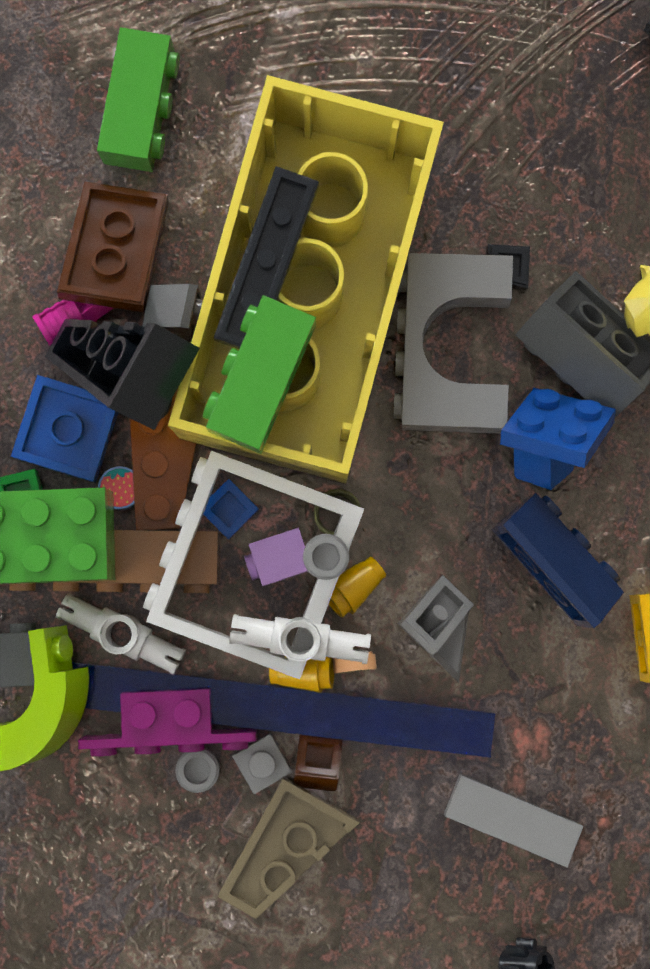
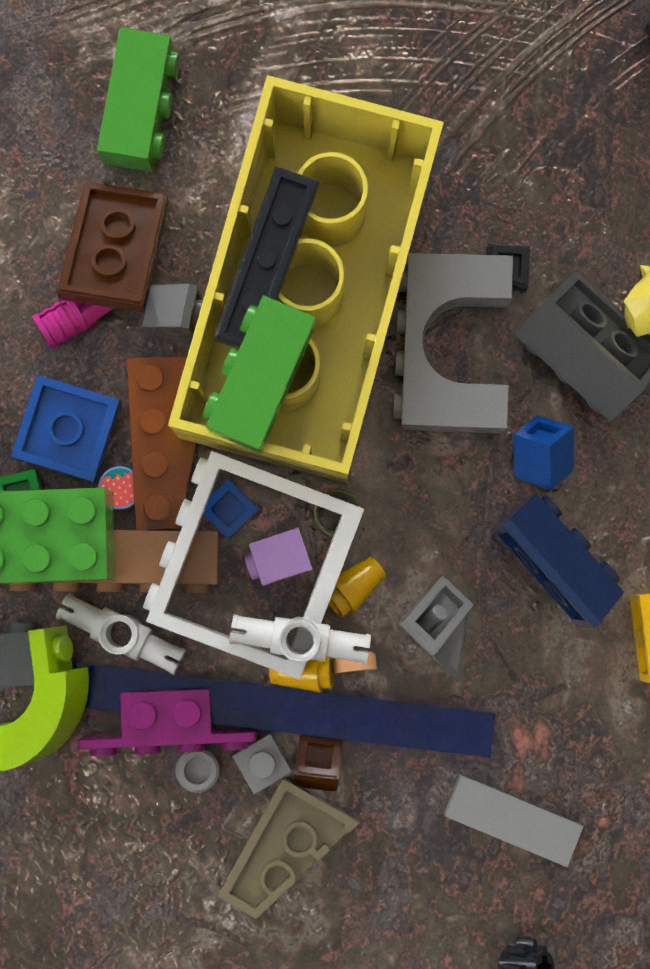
black wedge [45,319,200,430] -> none
light grey tile [303,534,349,580] -> none
blue plate [500,388,616,468] -> none

